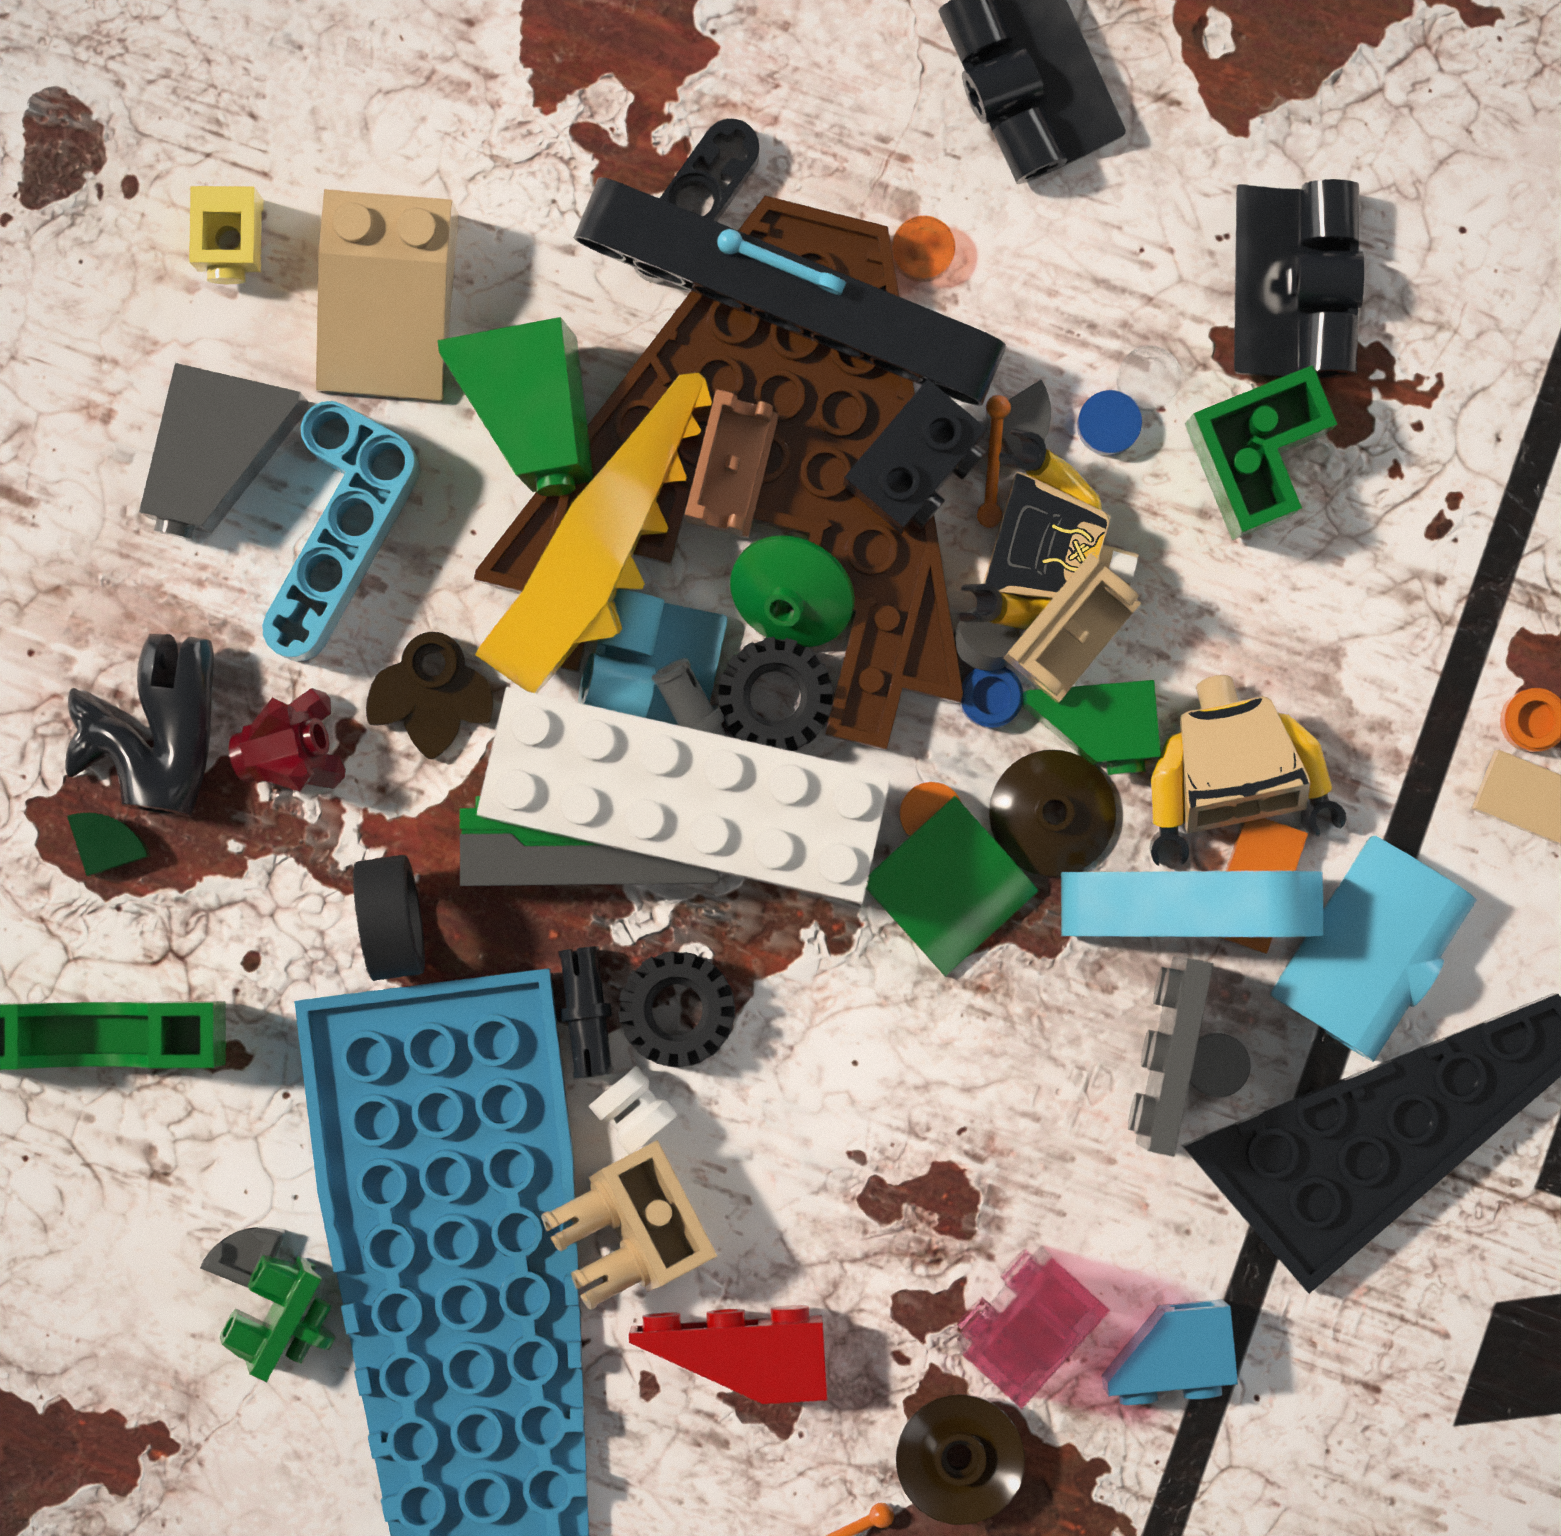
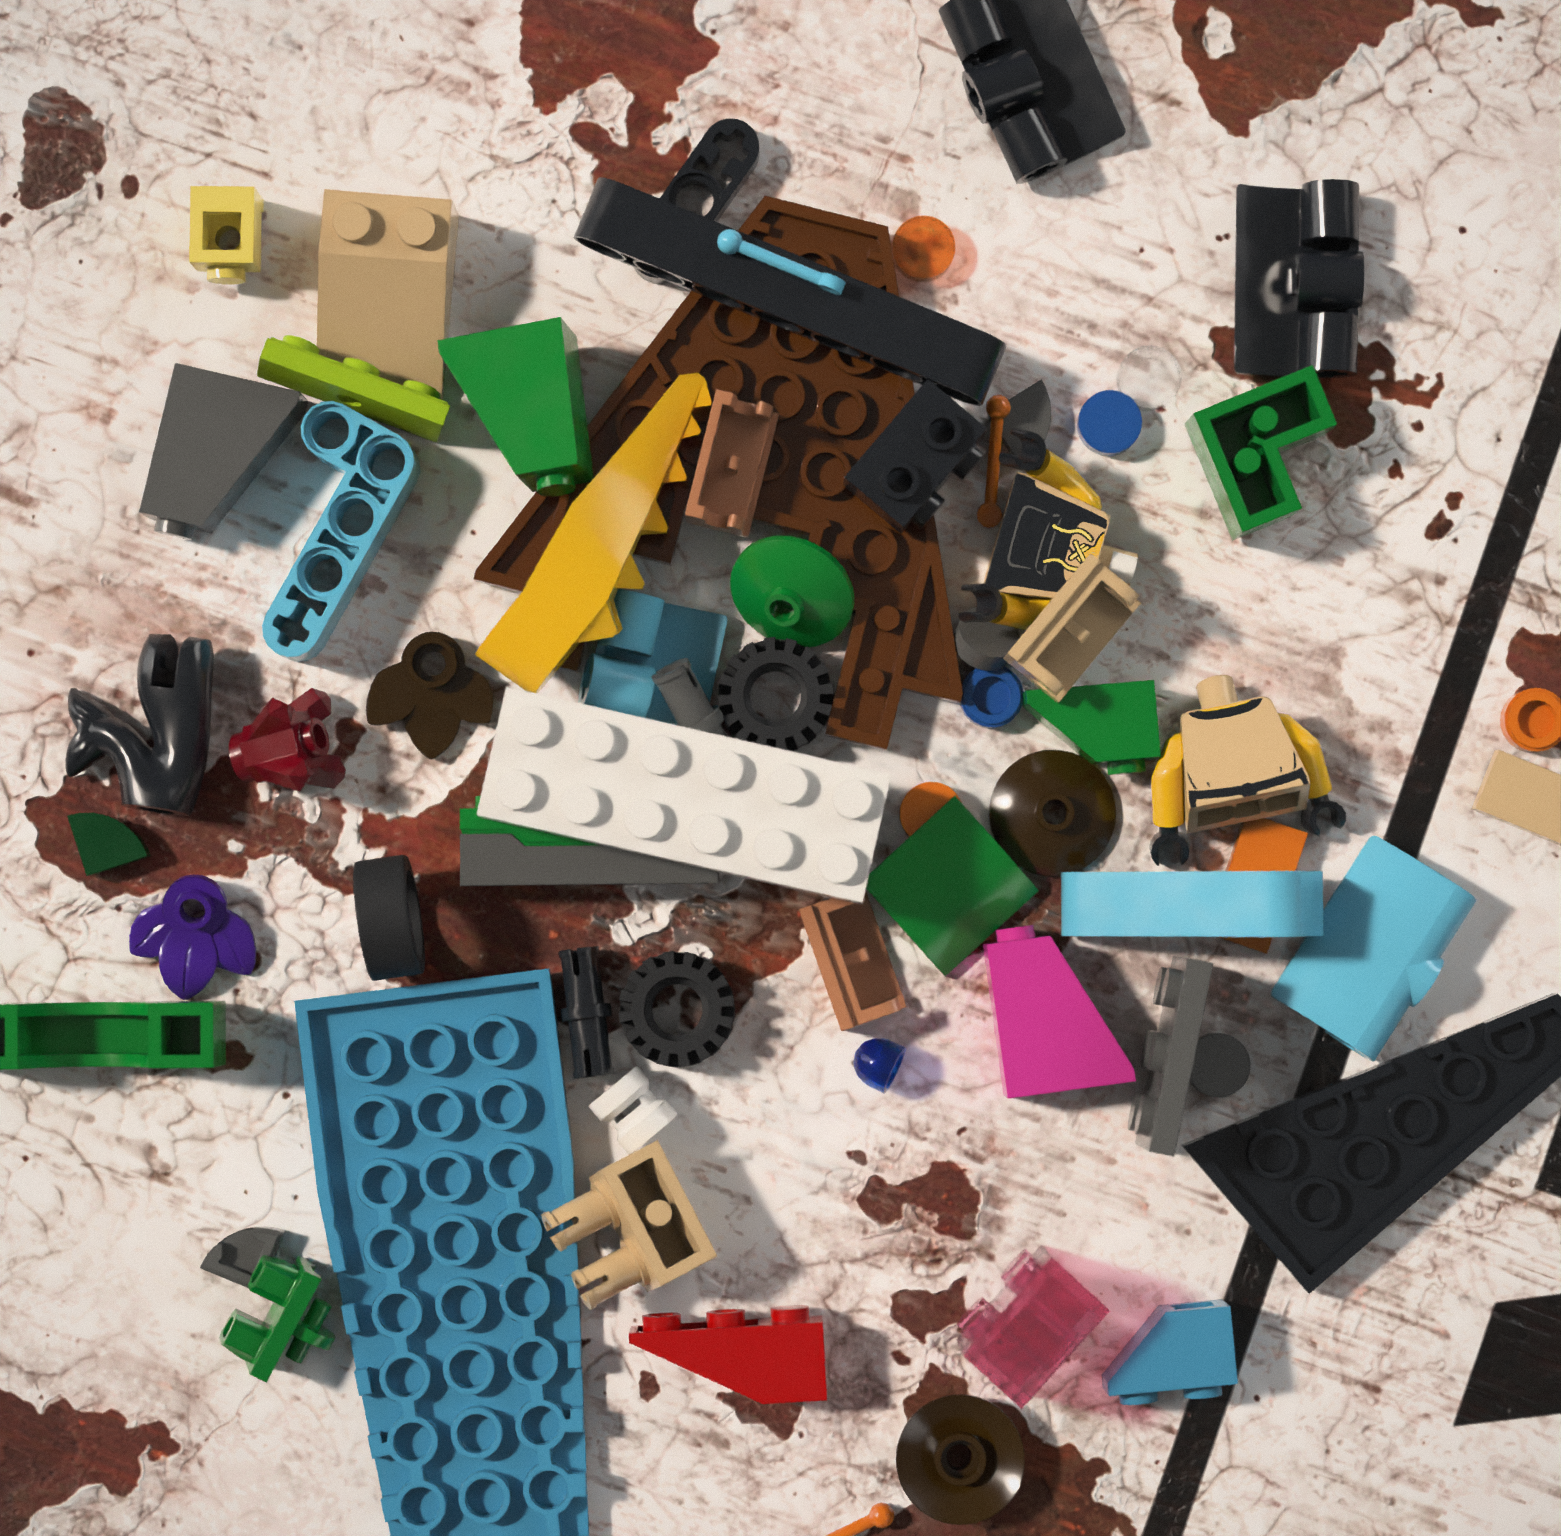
none -> dark purple plate [129,874,257,1000]
none -> lime tile [257,335,450,443]
none -> nougat hinge [798,889,907,1031]
none -> clear blue hinge [853,1038,906,1094]
none -> dark pink slope [983,925,1136,1099]

